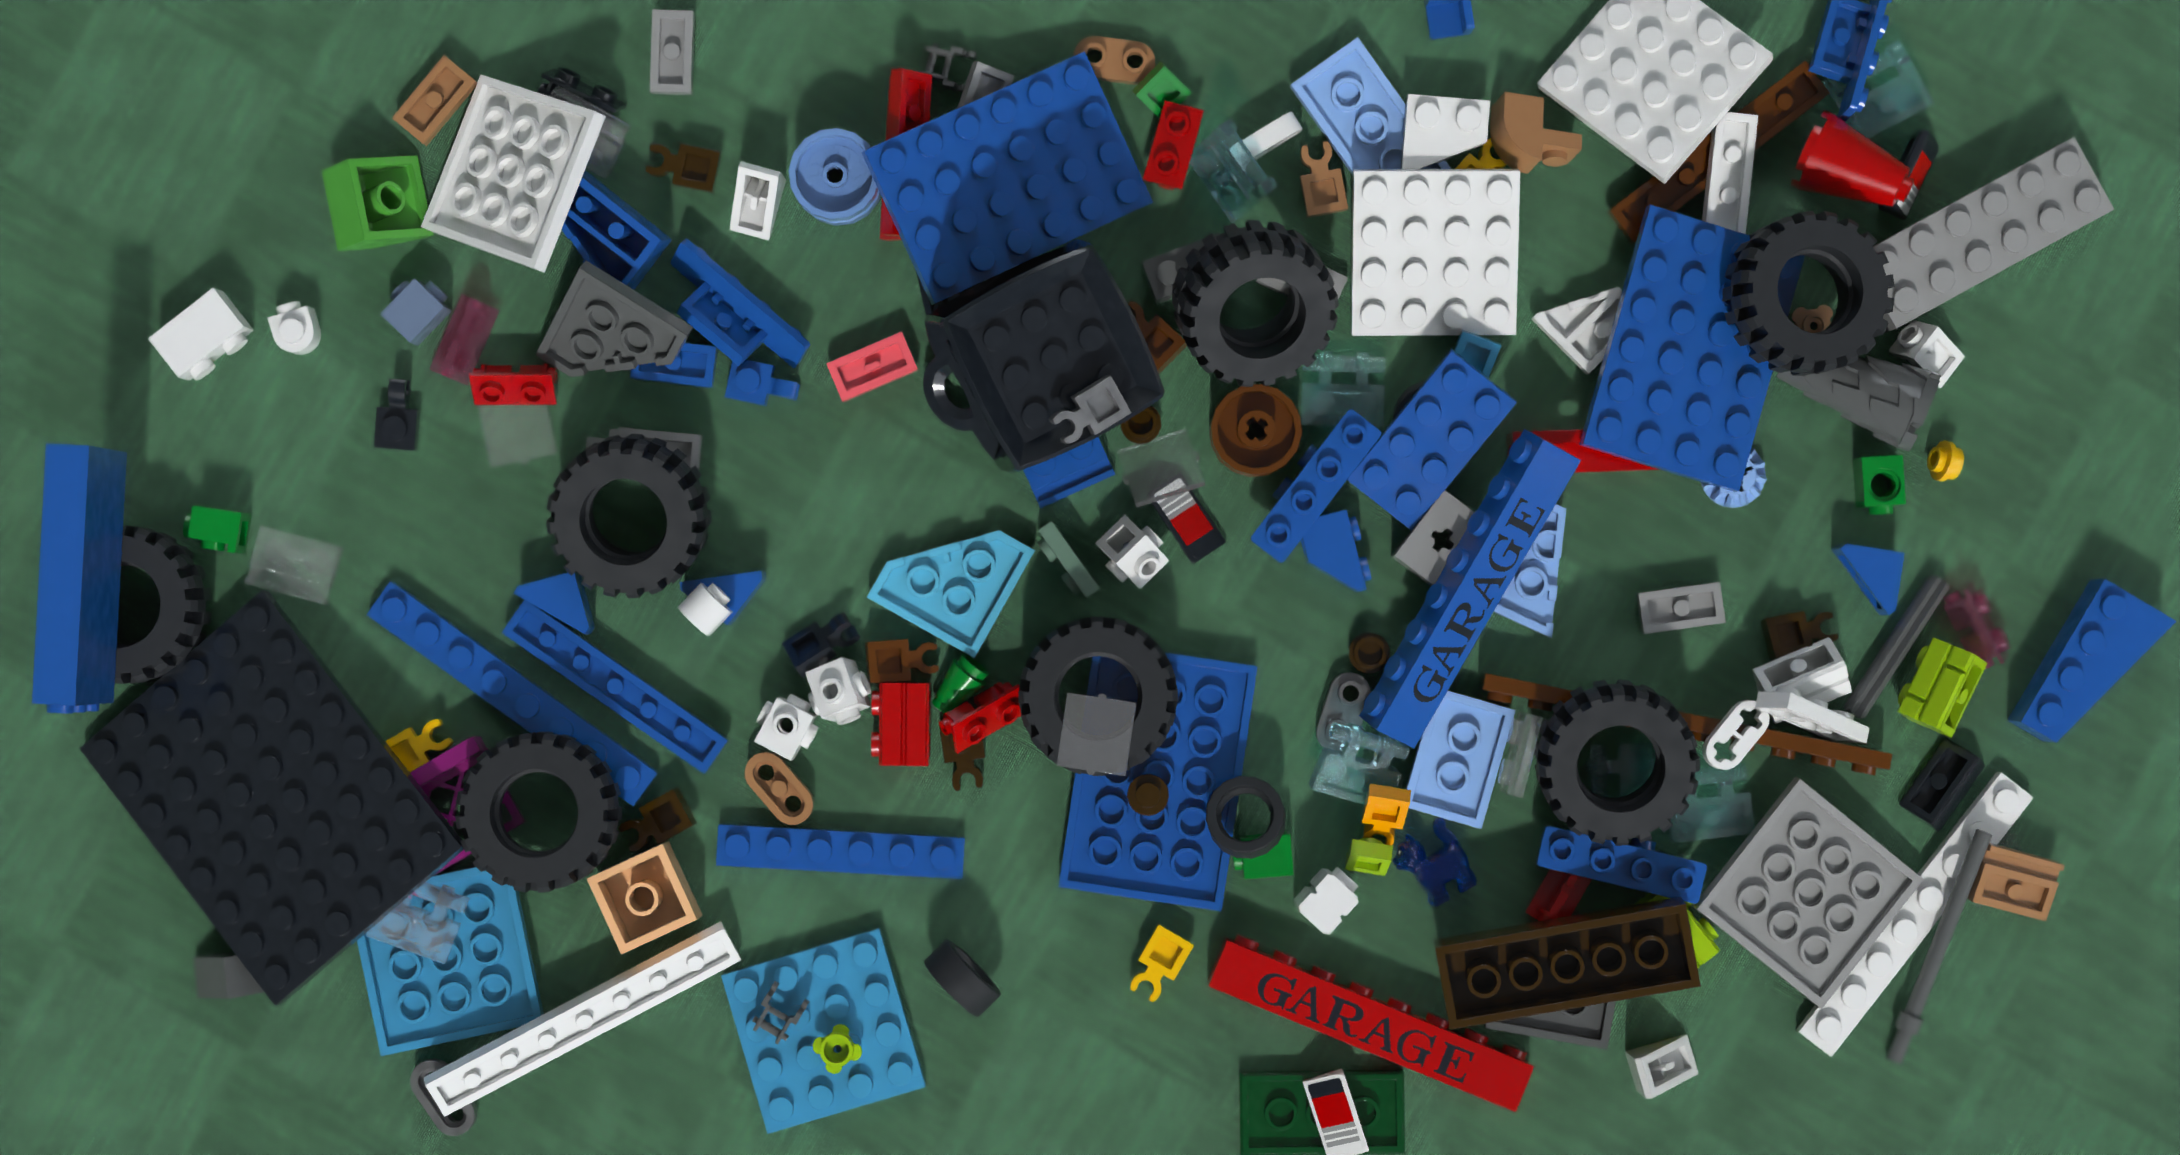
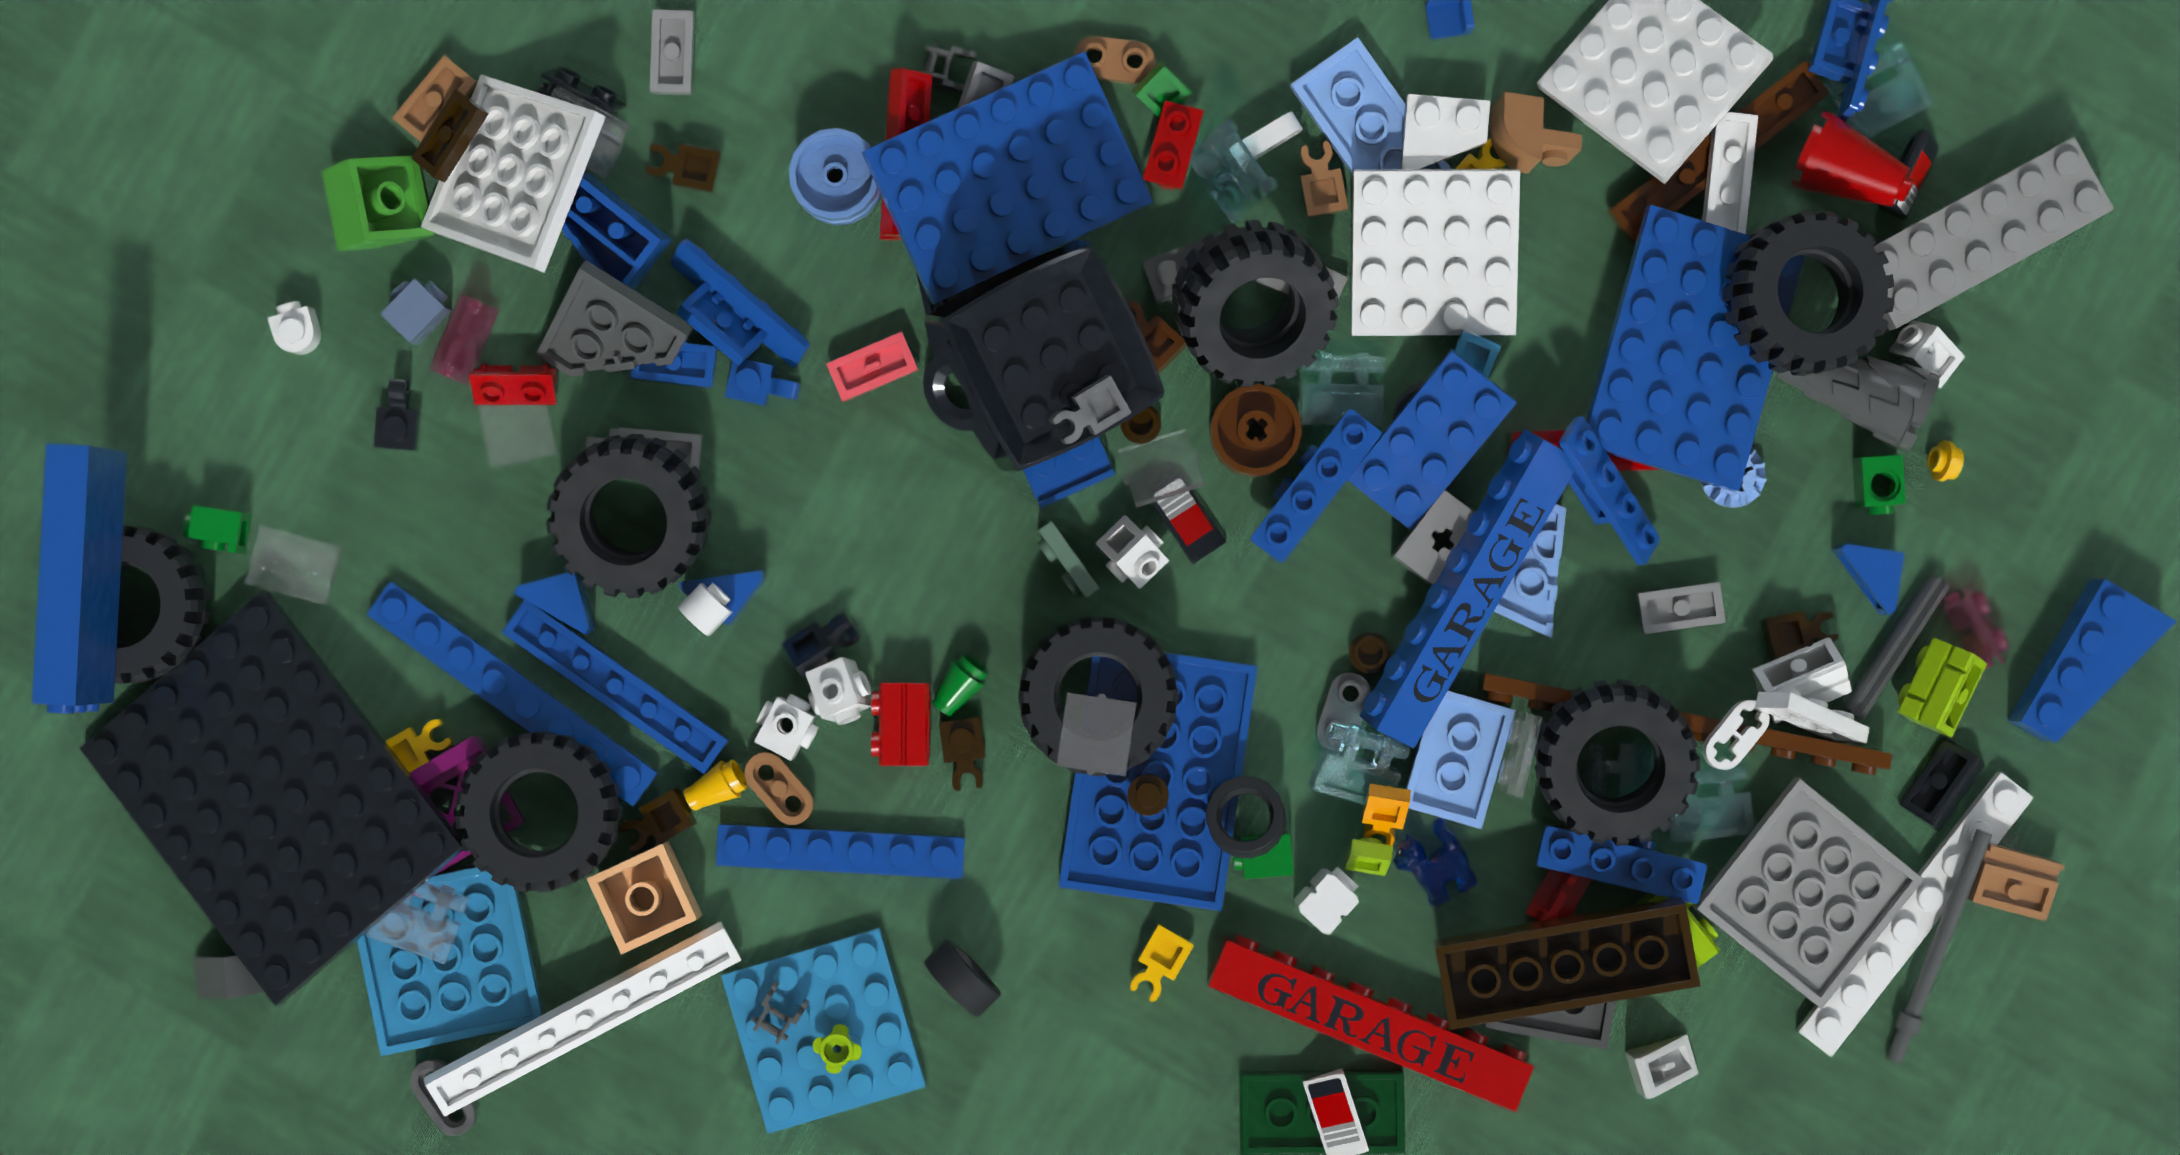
white brick [148,288,254,381] -> none
white slope [729,161,786,240] -> none
reddish brown plate [865,639,939,683] -> none
medium azure plate [867,530,1035,658] -> none
red hinge [939,682,1021,754] -> none
blue slope [1300,509,1371,592] -> none
white wing [1531,287,1622,375] -> none
light nougat plate [1792,305,1833,333] -> none
none -> dark brown plate [411,90,489,183]
none -> yellow cone [684,759,748,811]
none -> blue bracket [1559,416,1660,565]

